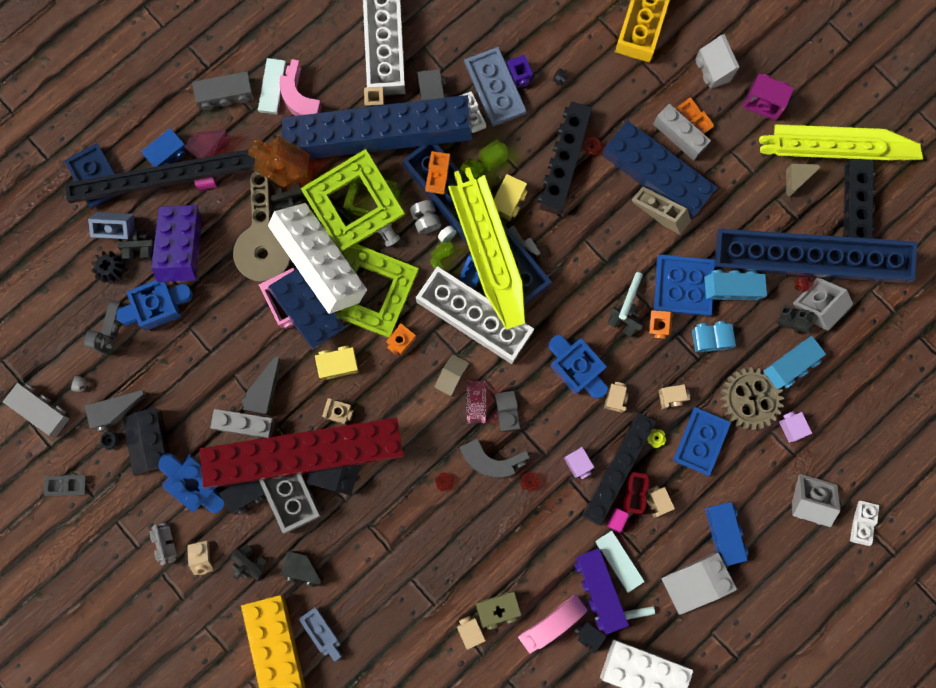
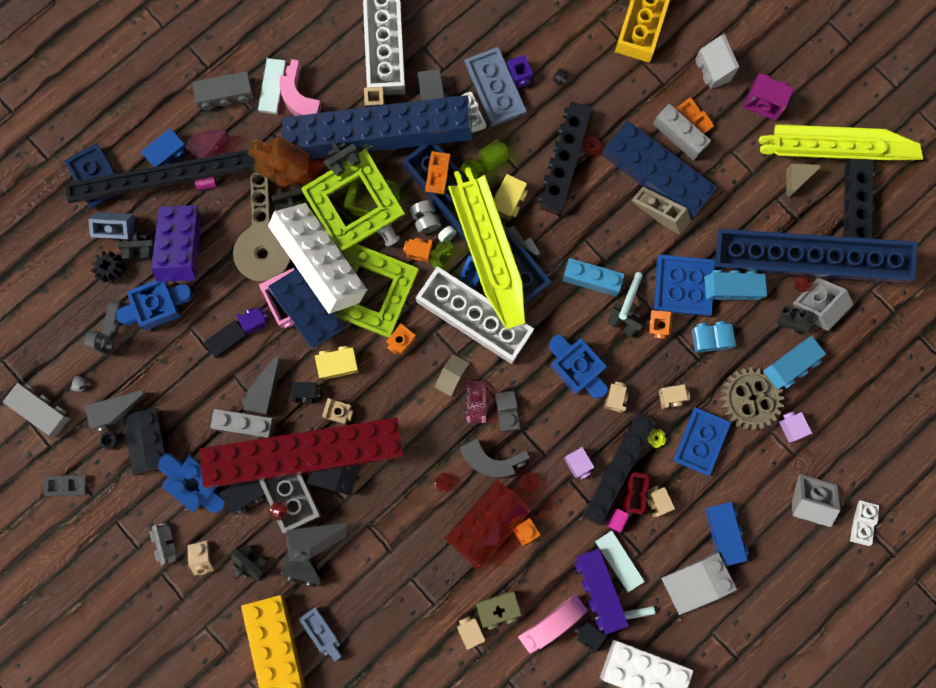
none -> black tile [204,320,247,358]
none -> dark purple brick [236,308,269,335]
none -> clear red plate [269,501,287,521]
none -> dark grey slope [286,523,347,562]
none -> black brick [292,382,321,404]
none -> pearl dark grey hips [324,141,361,176]
none -> orange brick [403,238,433,263]
none -> clear red brick [444,479,532,570]
none -> orange brick [512,518,540,546]
none -> dark azure brick [562,258,624,297]

